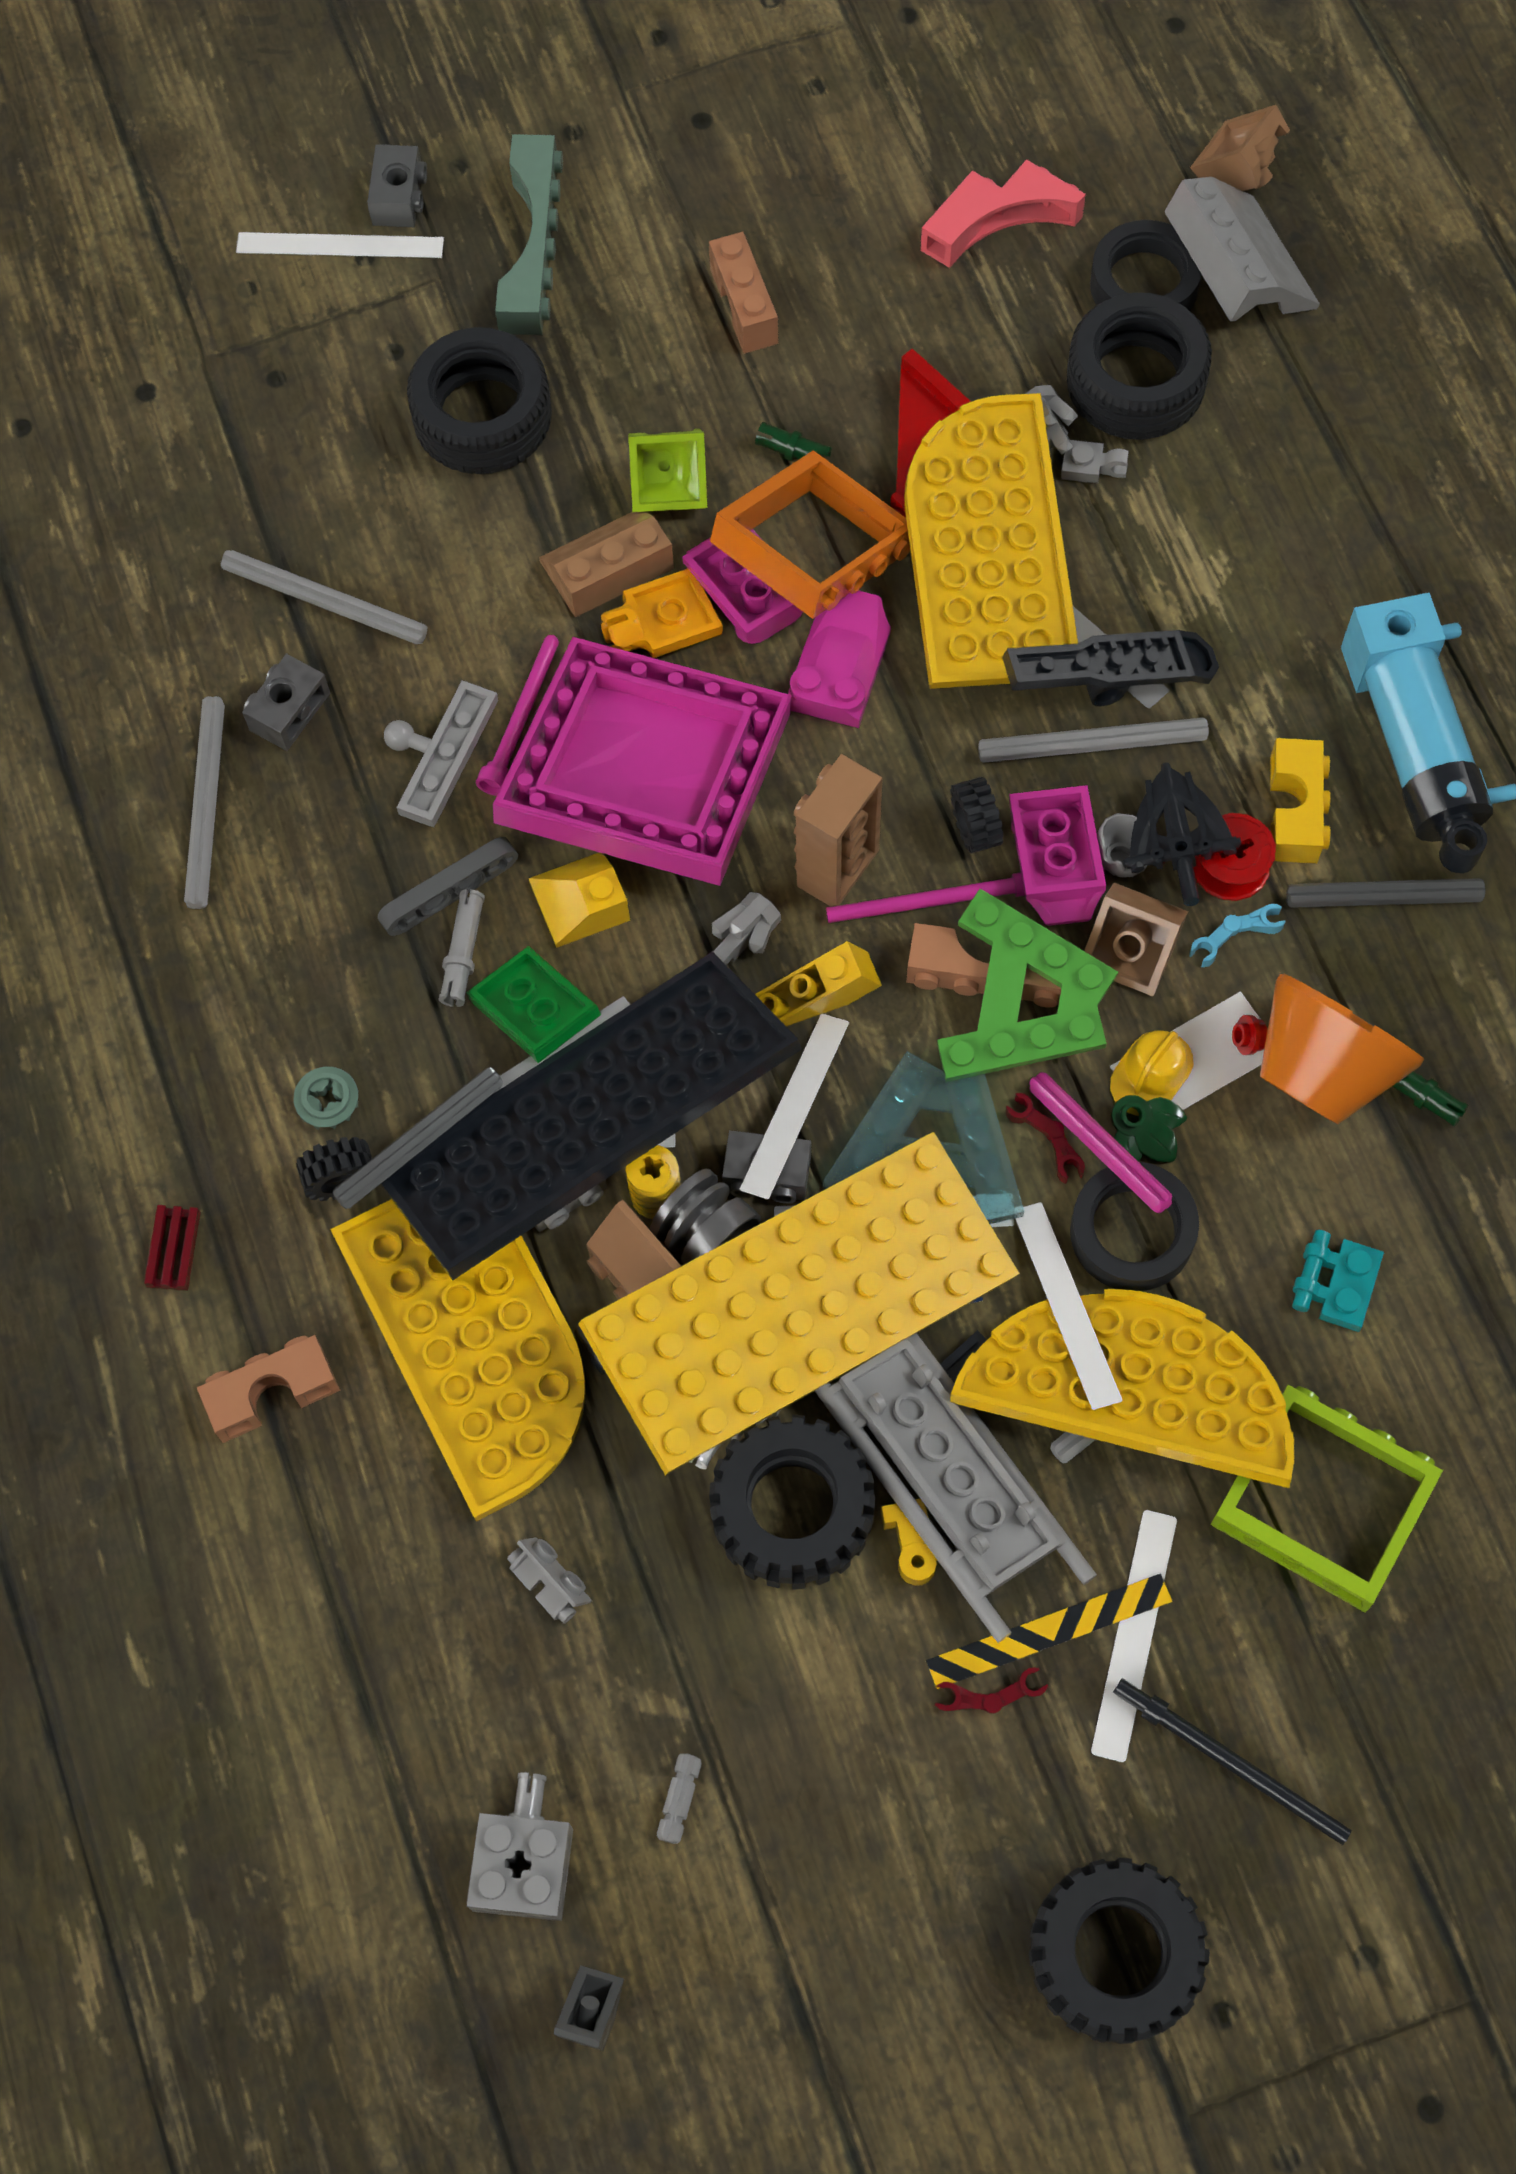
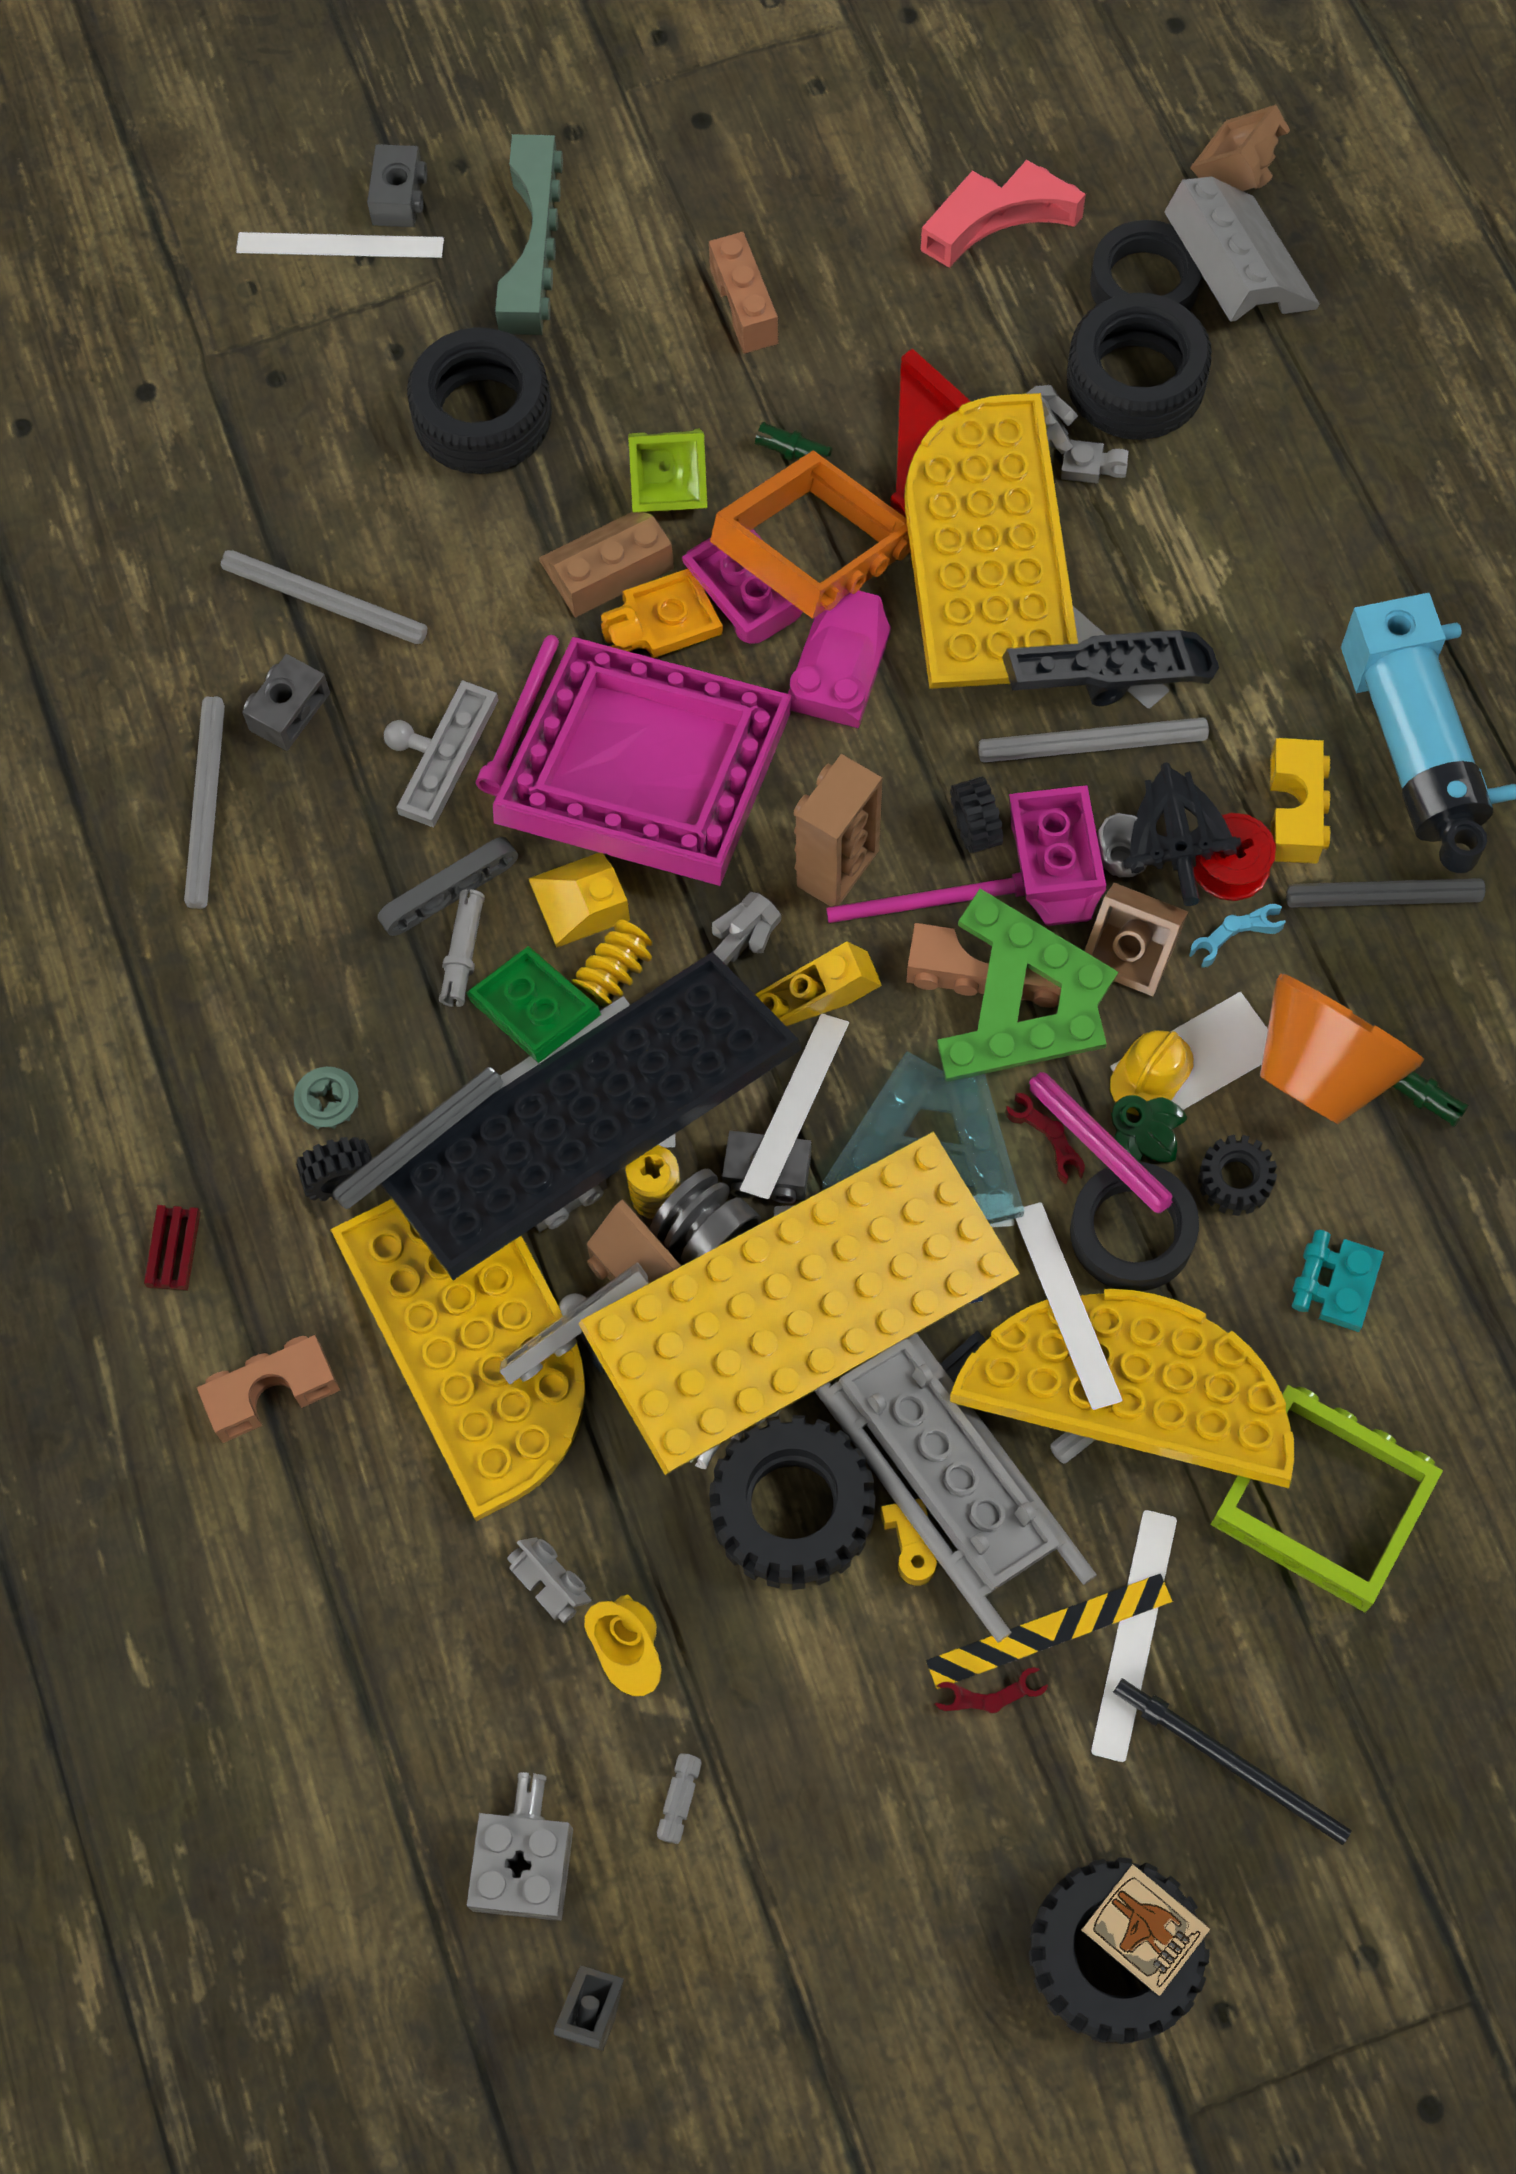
red plate [1232,1015,1268,1055] -> none
none -> light grey plate [500,1262,648,1384]
none -> yellow piece [571,920,653,1008]
none -> yellow piece [584,1595,662,1696]
none -> sticker [1082,1864,1210,1996]
none -> black tyre [1198,1135,1277,1216]

